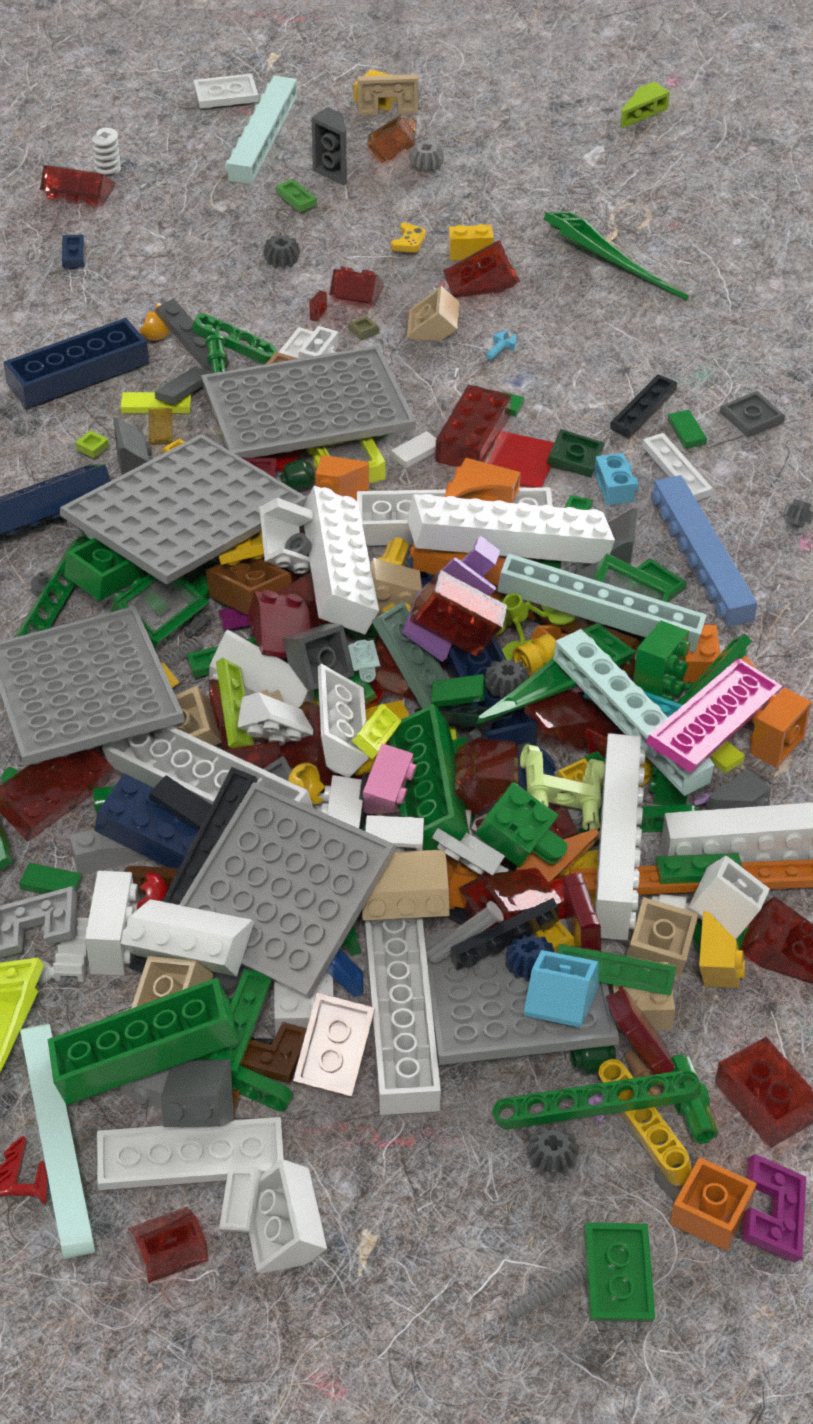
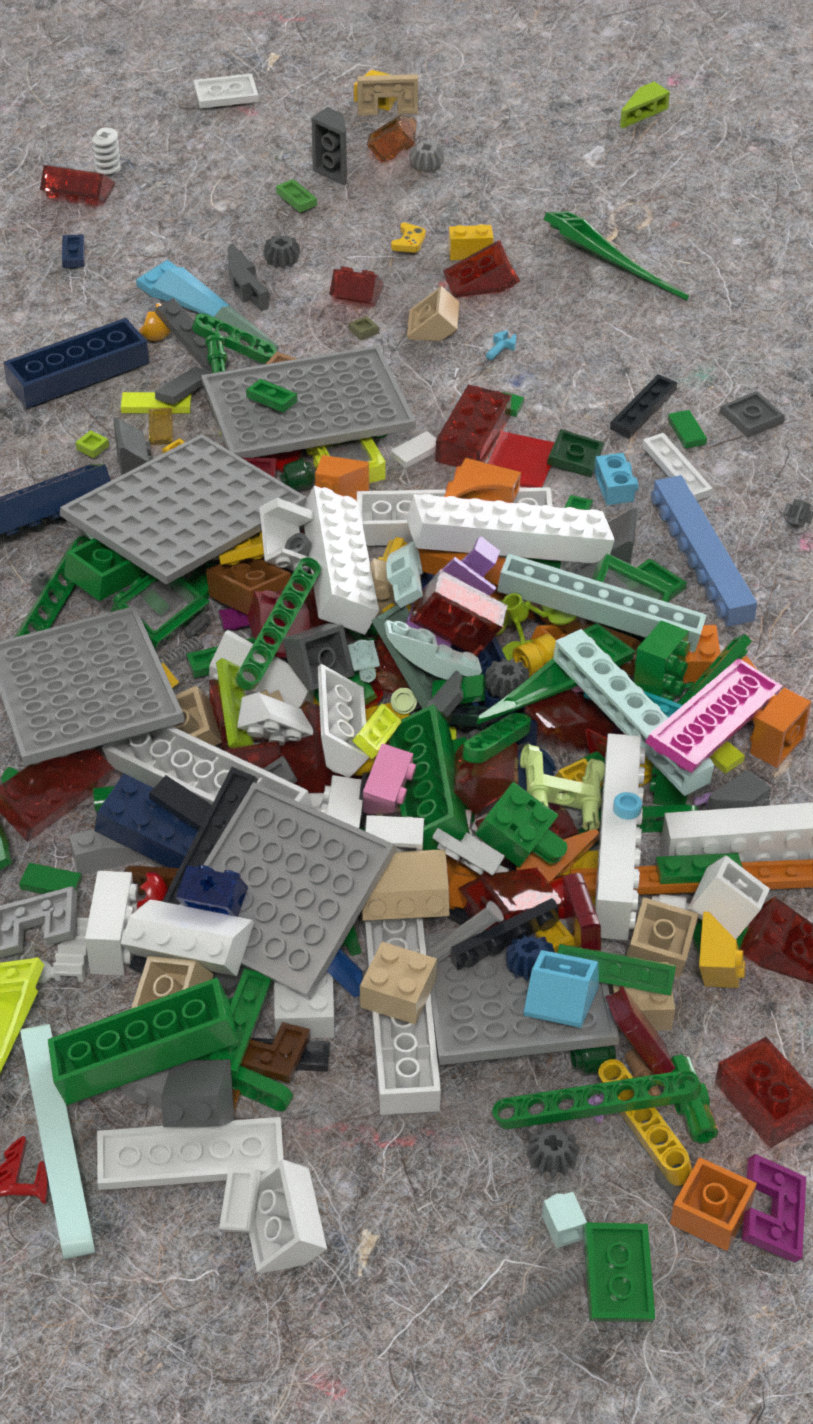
clear red slope [127,1207,209,1283] -> none
light aqua brick [225,76,297,184] -> none
white plate [279,326,339,359] -> none
yellow hair [288,763,325,805] -> none
brick [293,992,375,1097] -> none
clear red tile [309,290,327,322] -> none
none -> medium azure plate [136,260,278,351]
none -> clear blue brick [176,865,248,917]
none -> dark grey slope [228,243,270,311]
none -> green beam [235,557,321,690]
none -> green plate [246,379,298,413]
none -> tan brick [360,942,437,1025]
none -> light aqua slope [384,620,482,680]
none -> light aqua slope [386,541,423,608]
none -> yellowish green plate [391,688,417,714]
none -> dark grey tile [426,670,463,718]
none -> green beam [463,713,531,763]
none -> light aqua brick [542,1192,587,1248]
none -> medium azure tile [613,792,642,820]

